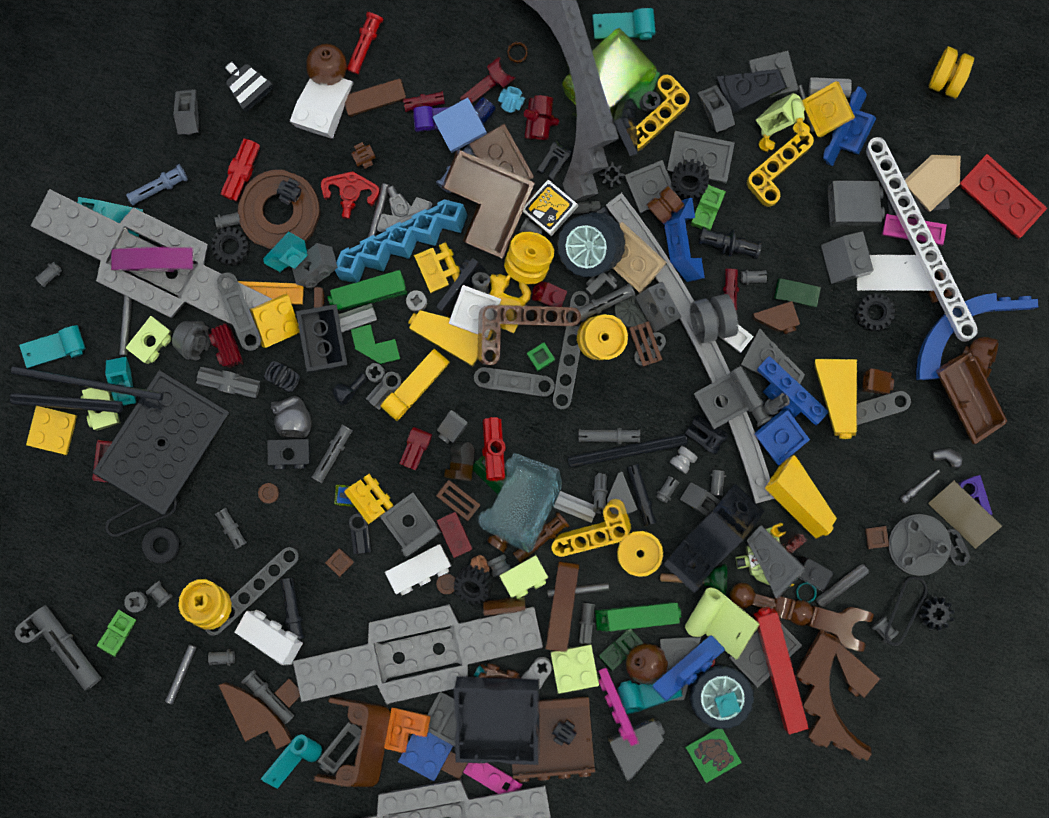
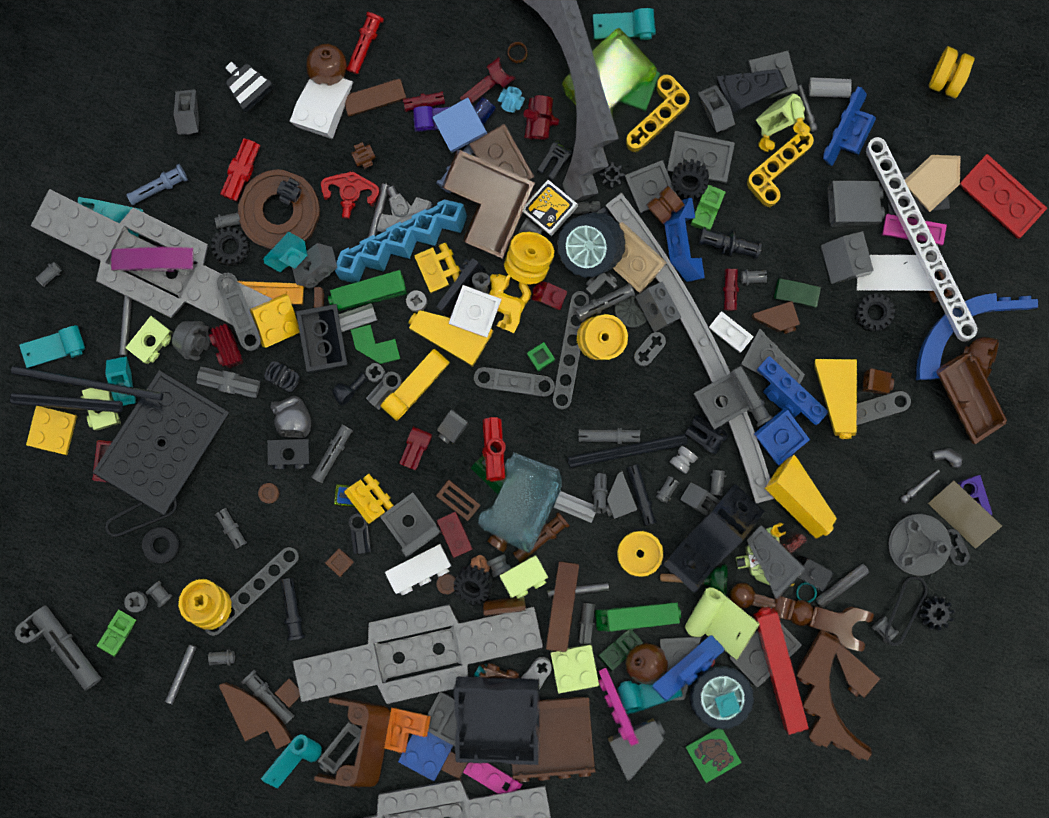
white brick [235,610,303,665] -> none
leg [444,442,475,481] -> none
reddish brown beam [478,305,581,365] -> none
black gear [551,720,577,746] -> none
yellow beam [552,499,631,557] -> none
black wing [613,92,638,156] -> none
reddish brown tile [629,321,662,367] -> none
black bush [639,91,660,112] -> none
dark grey wheel [690,294,738,344] -> none
dark grey pin [764,393,790,415] -> none
yellow plate [802,81,855,137] -> none
reddish brown tile [865,526,889,549] -> none

